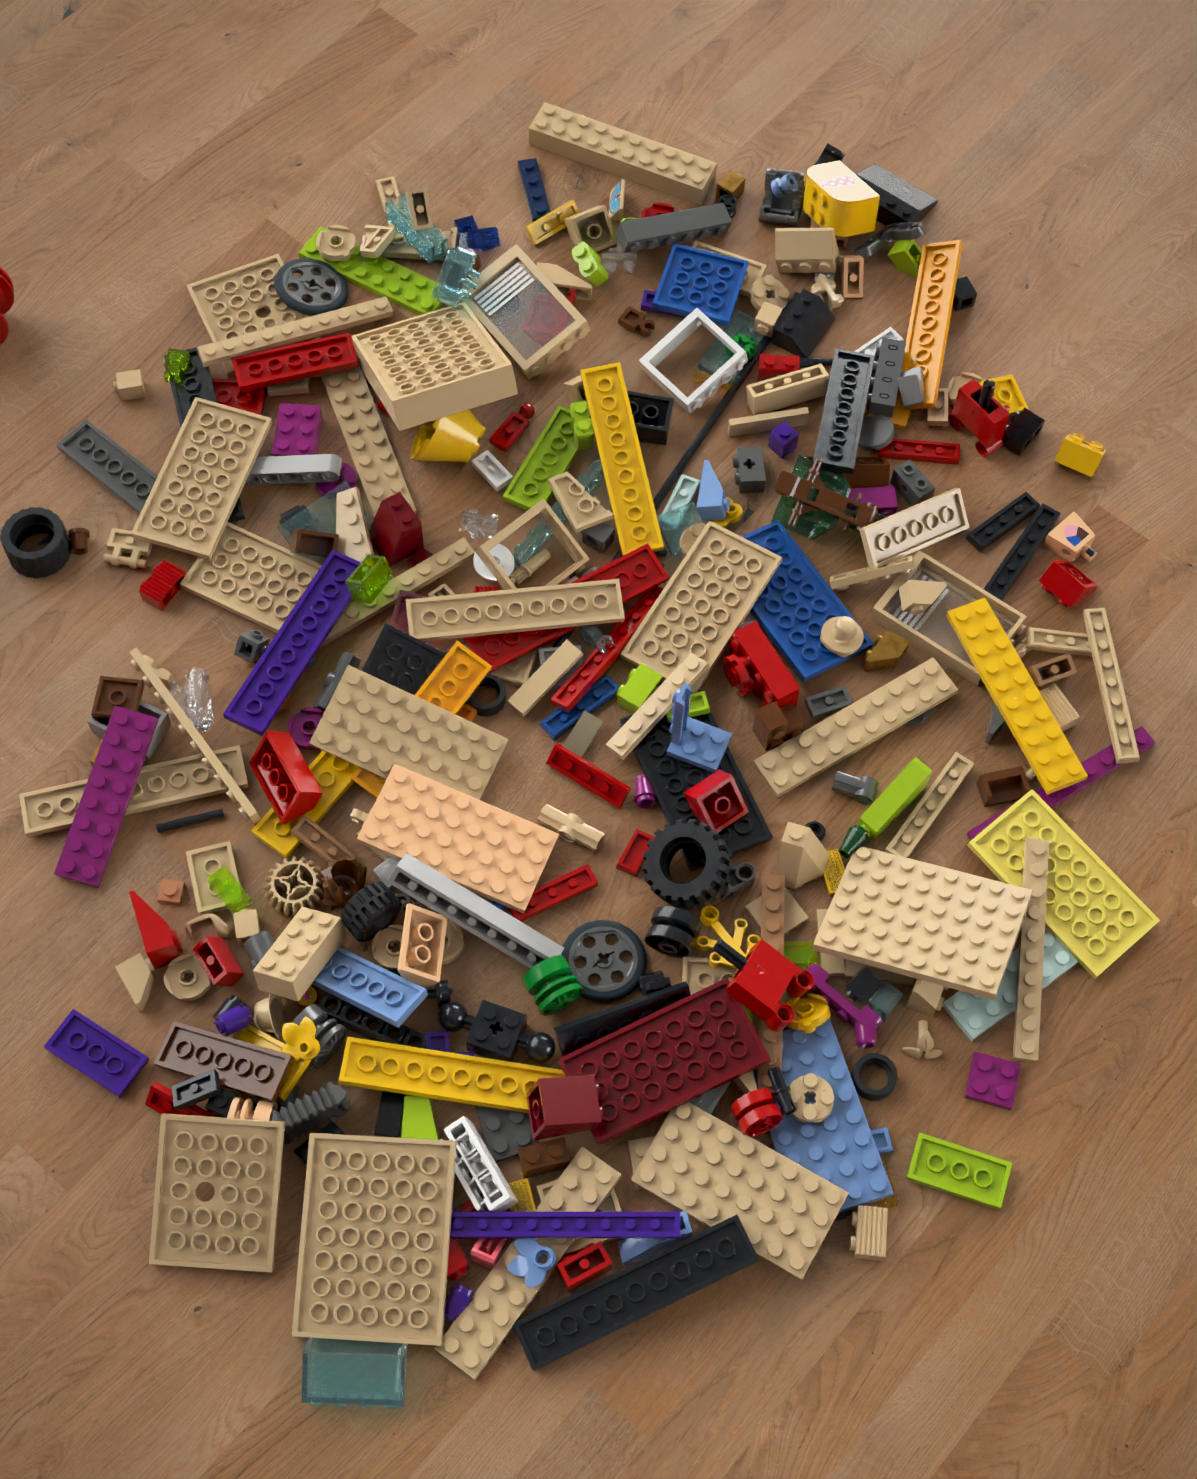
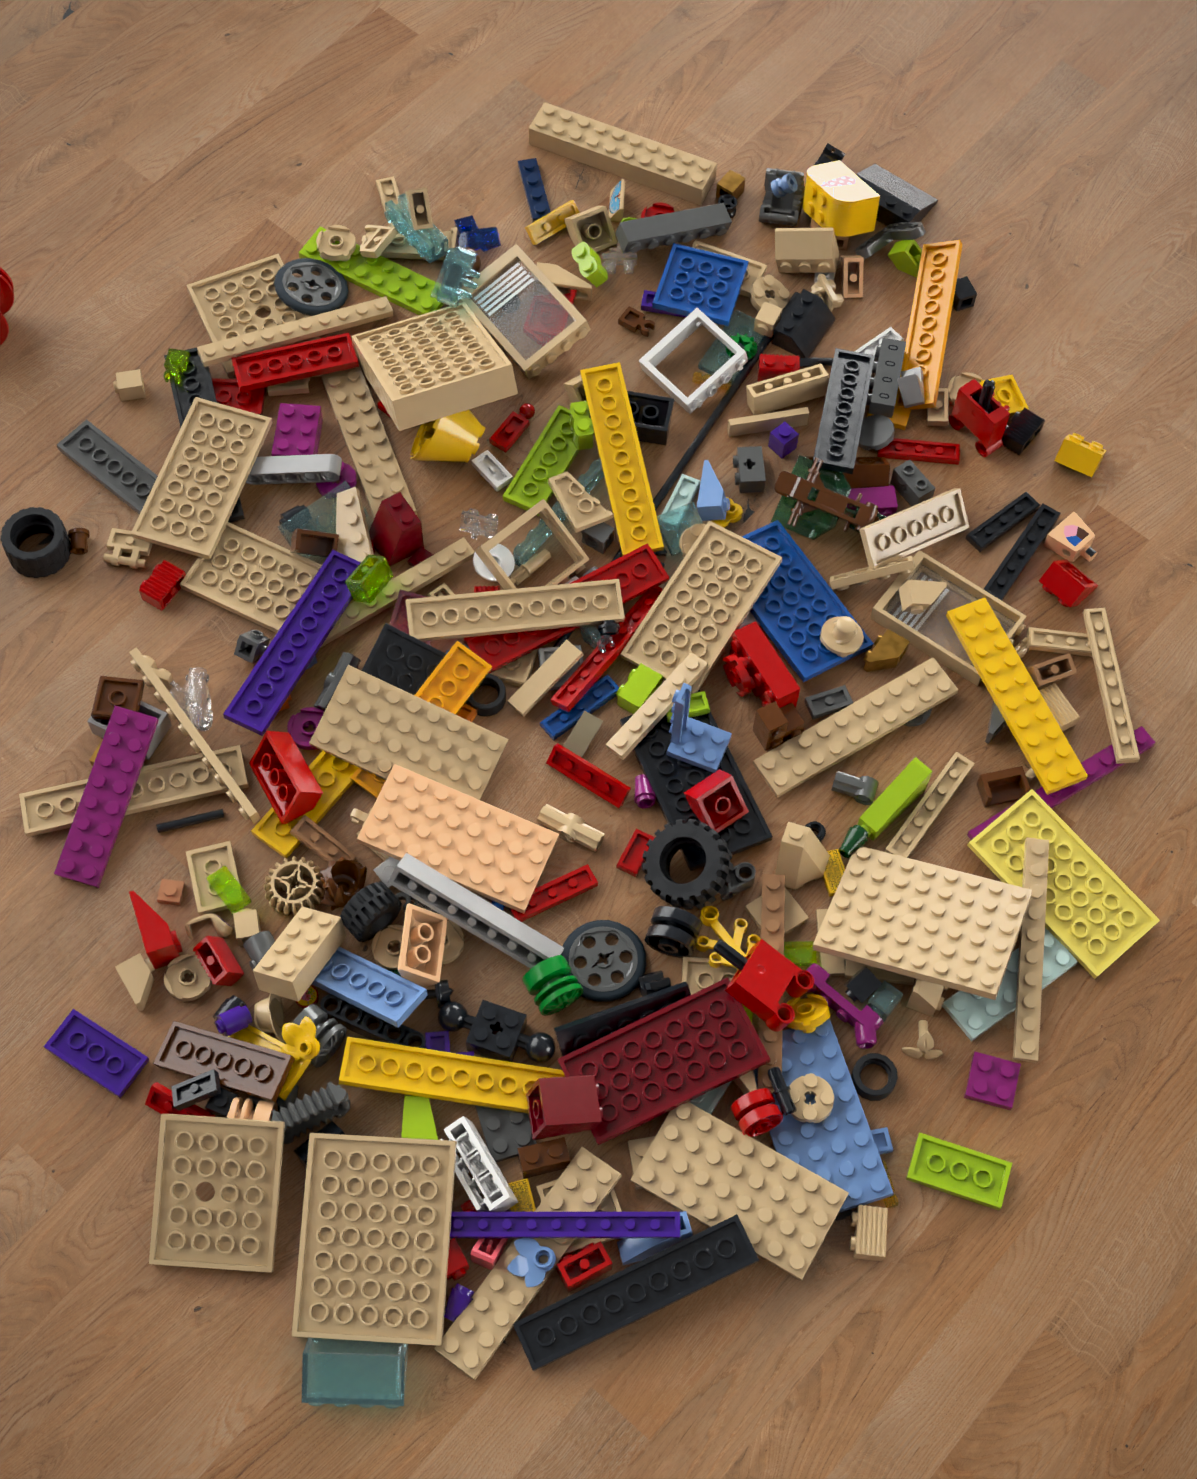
black tile [374,1091,407,1138] -> none
none -> black plate [598,620,620,636]

